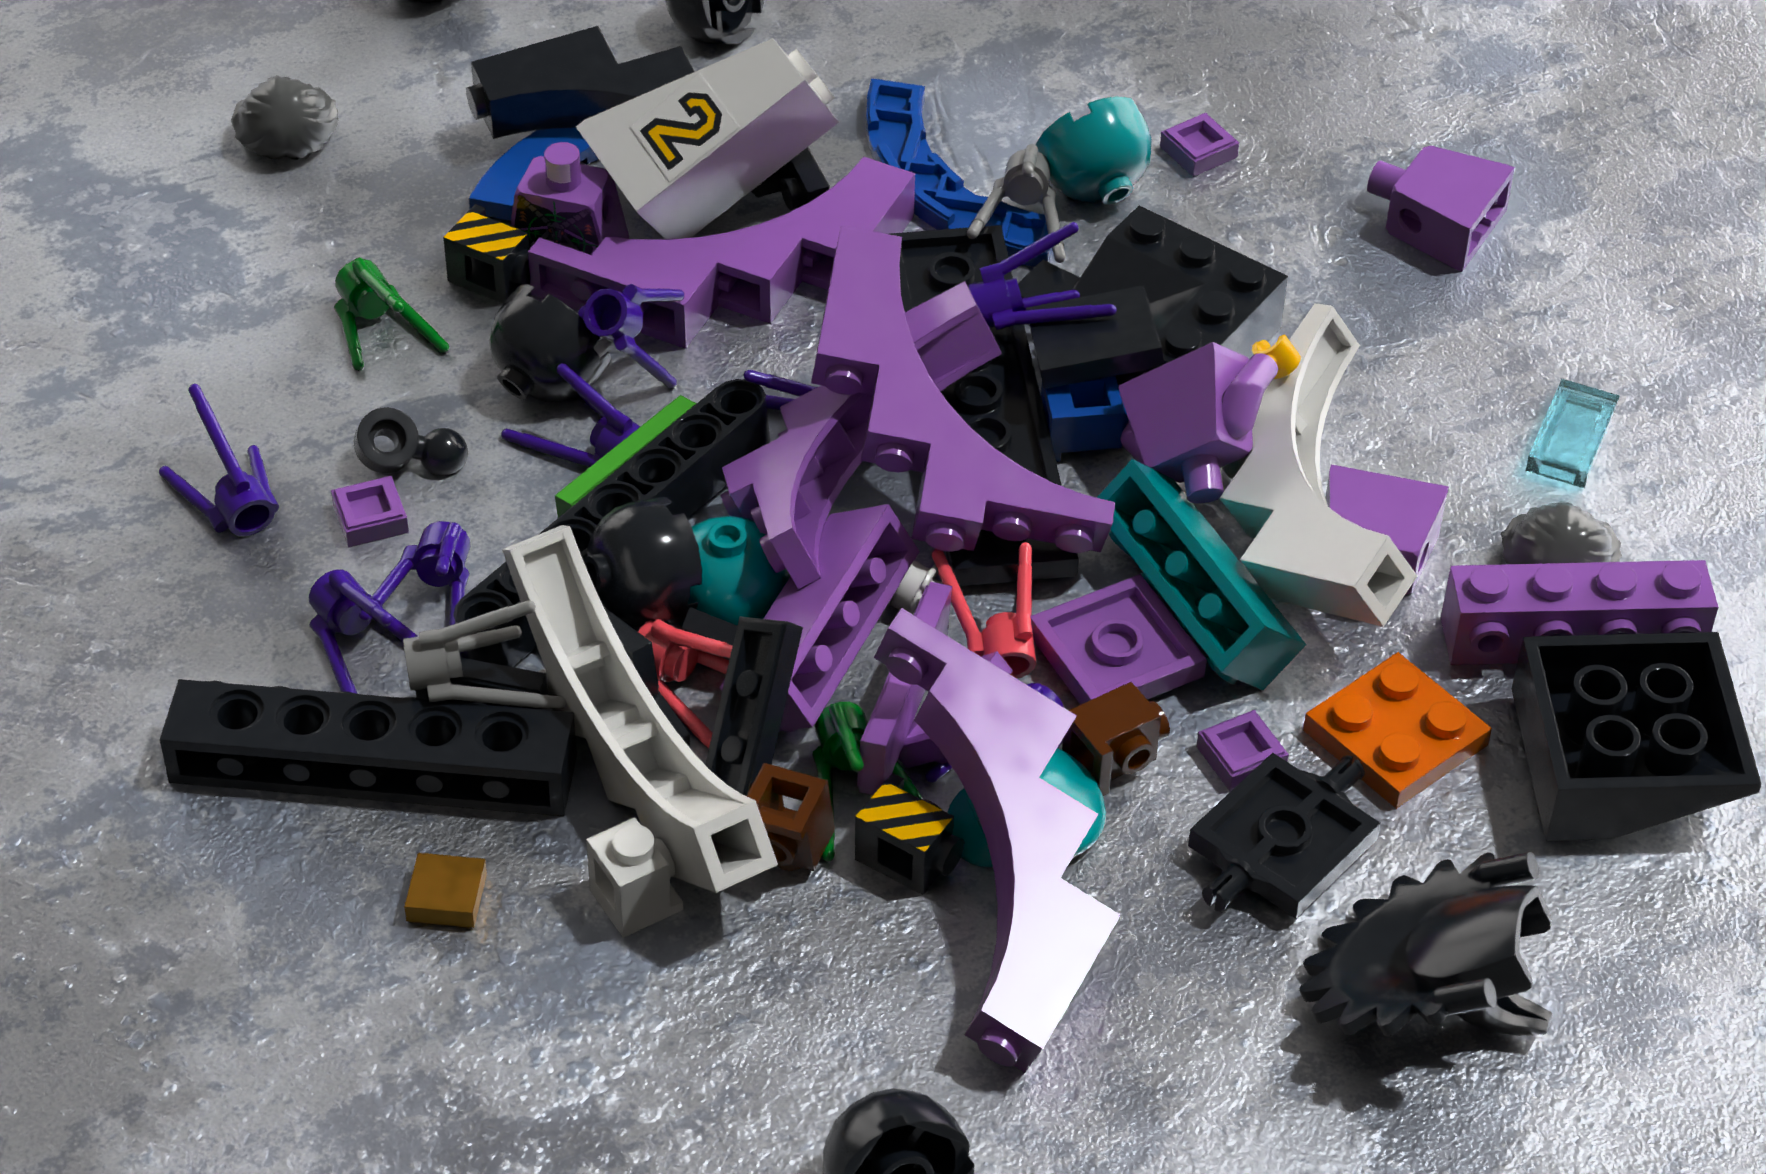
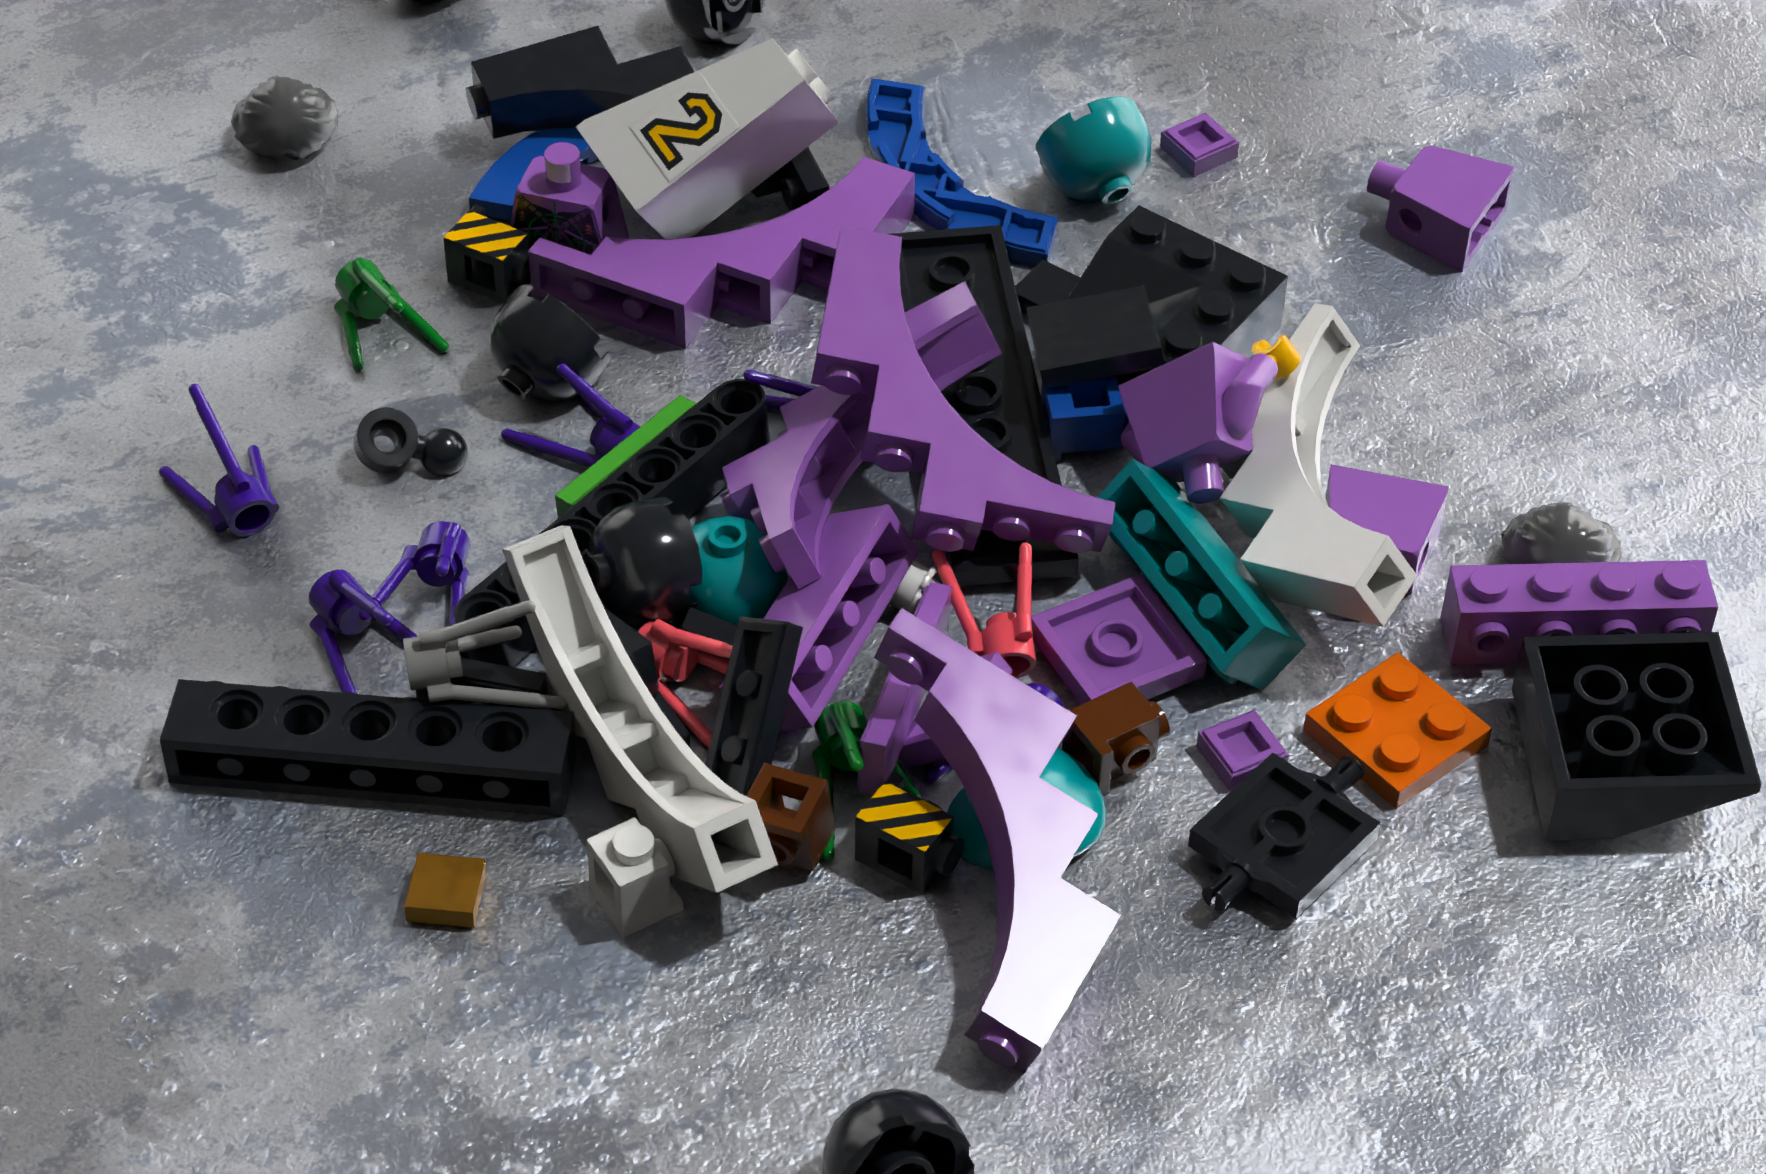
medium lavender tile [331,476,409,548] -> none
dark purple plant [578,284,685,389] -> none
light grey plant [967,144,1066,263] -> none
dark purple plant [968,222,1117,330] -> none
black piece [1299,852,1552,1036] -> none
clear light blue tile [1525,379,1620,488] -> none

